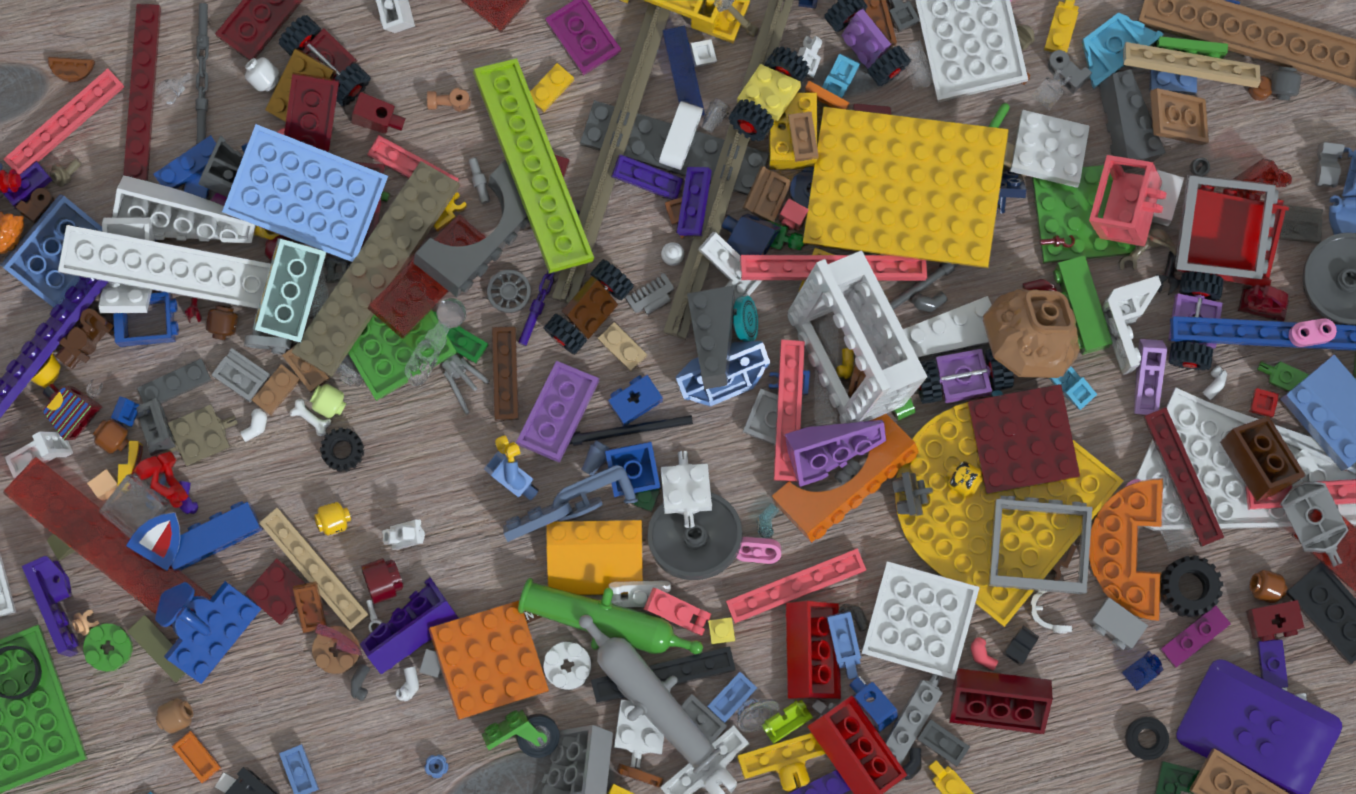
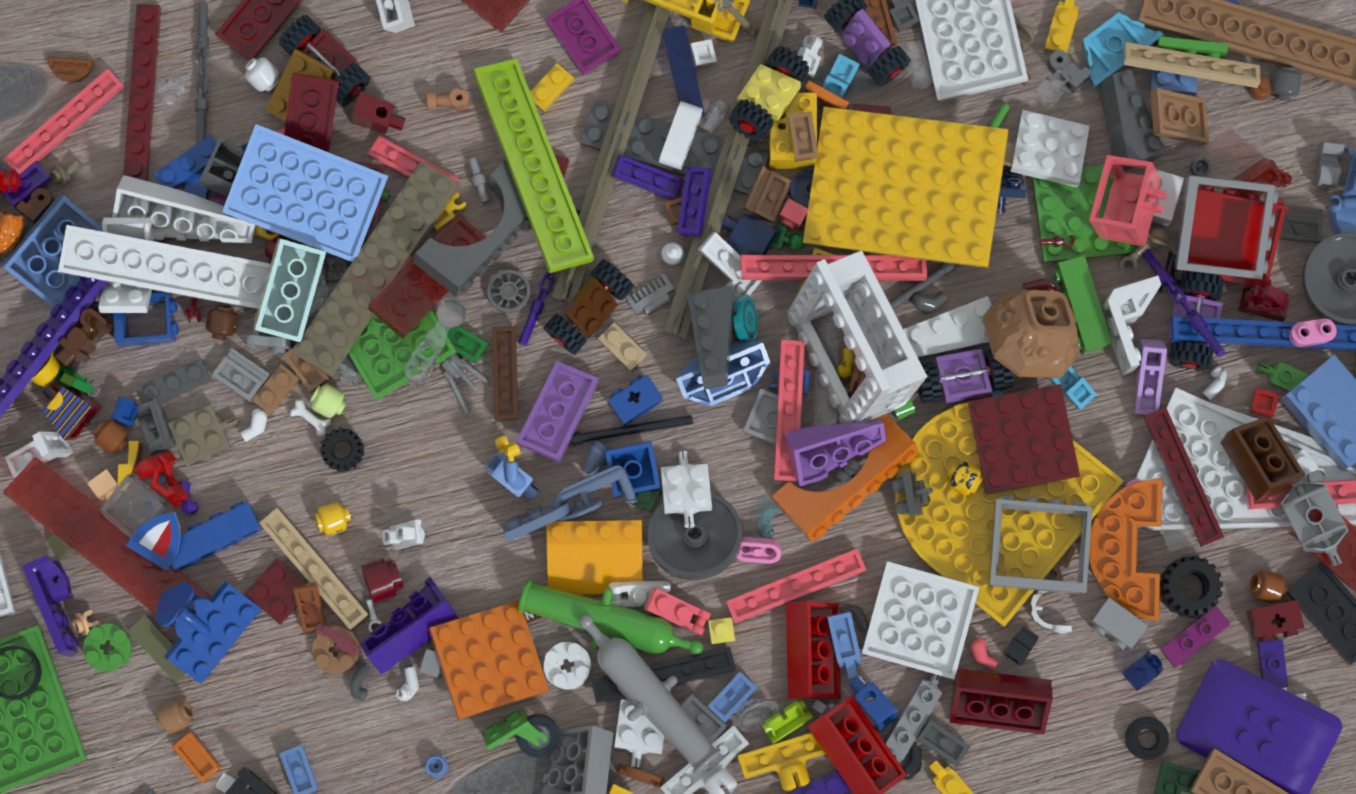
none -> green plate [56,366,94,394]
none -> dark purple piece [1142,249,1225,357]

